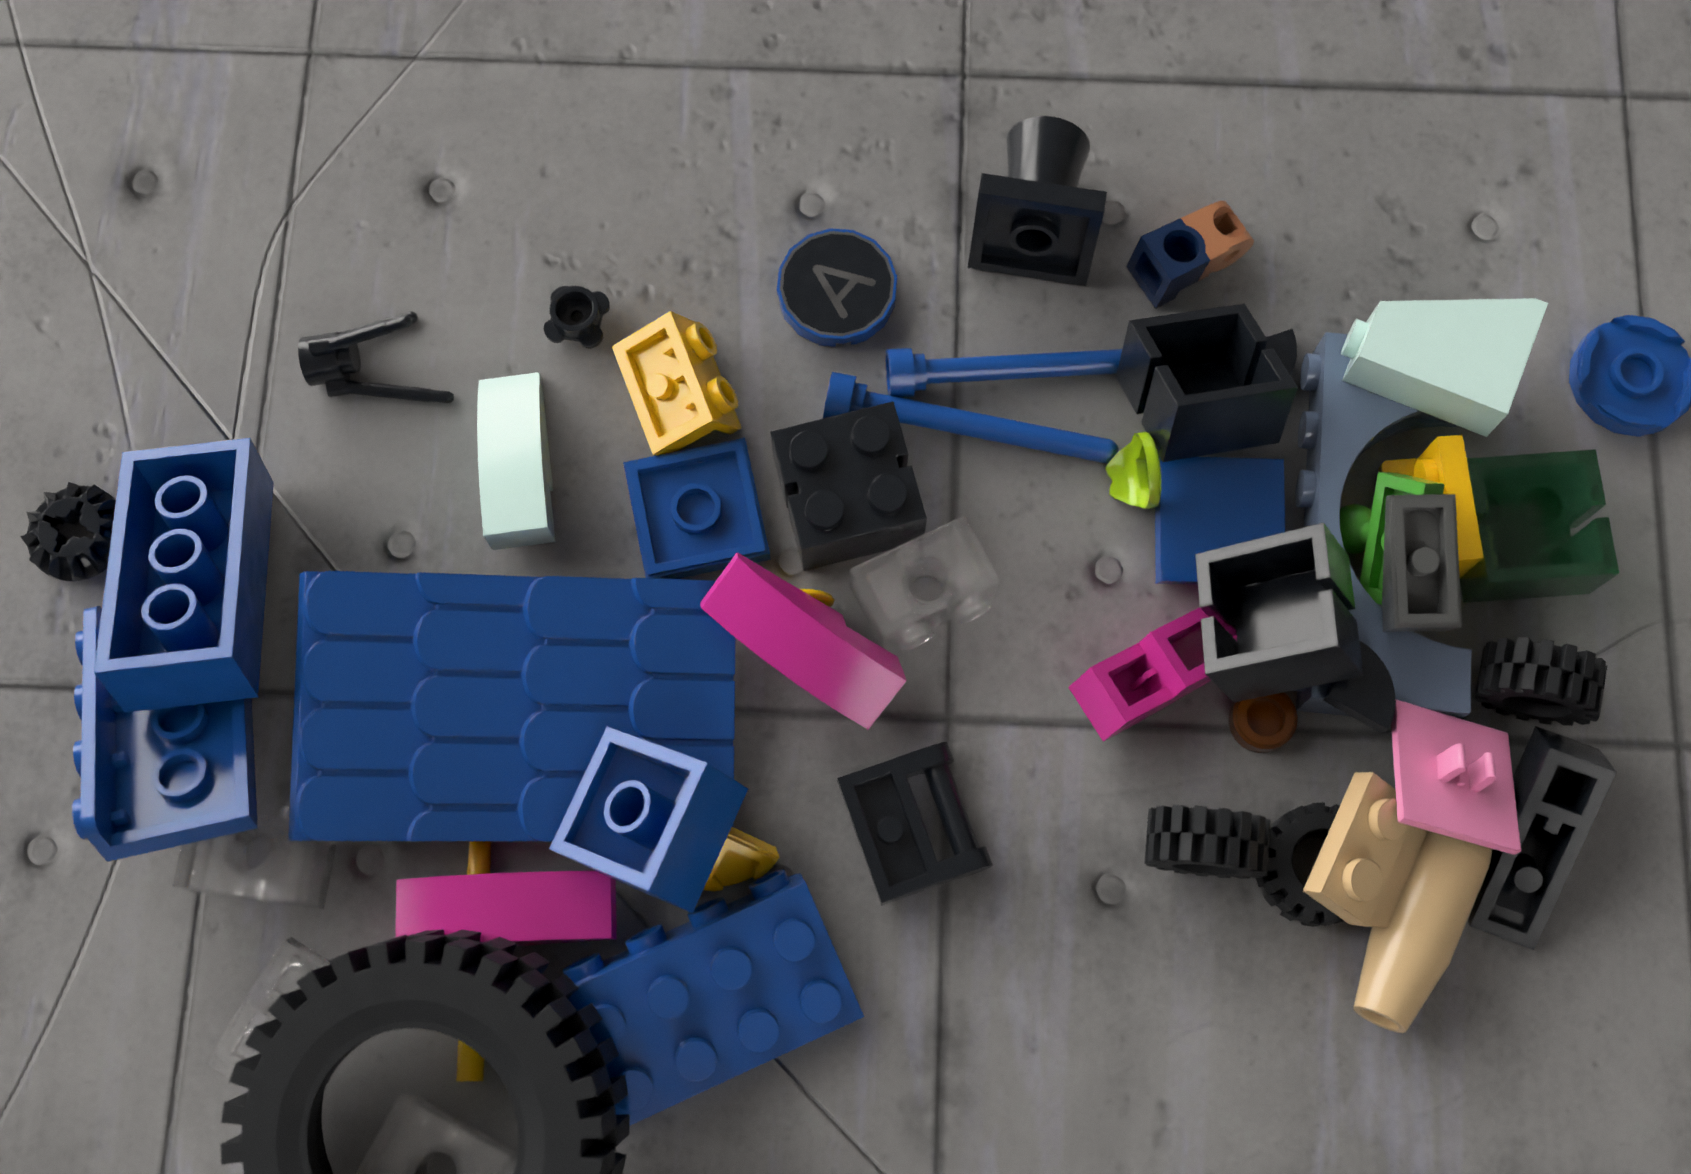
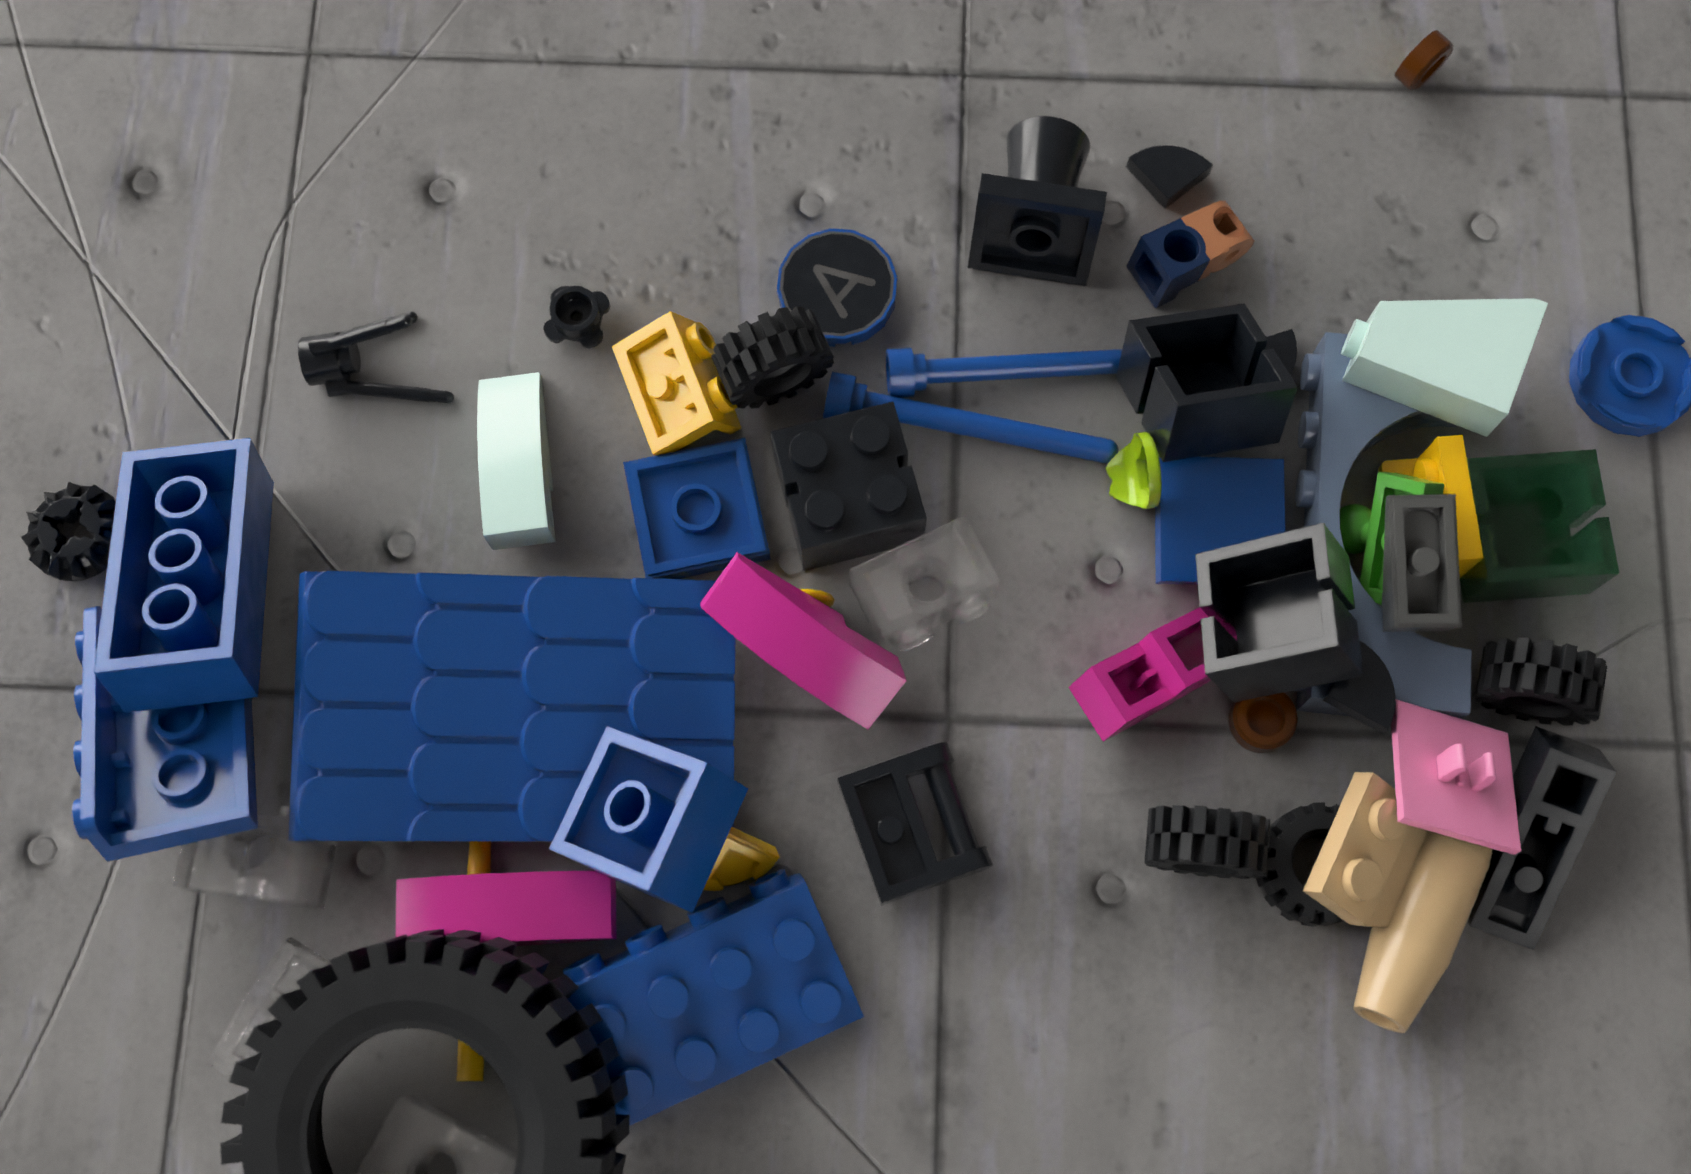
none -> black tyre [712,306,834,409]
none -> black tile [1126,145,1213,208]
none -> reddish brown tile [1394,30,1453,90]

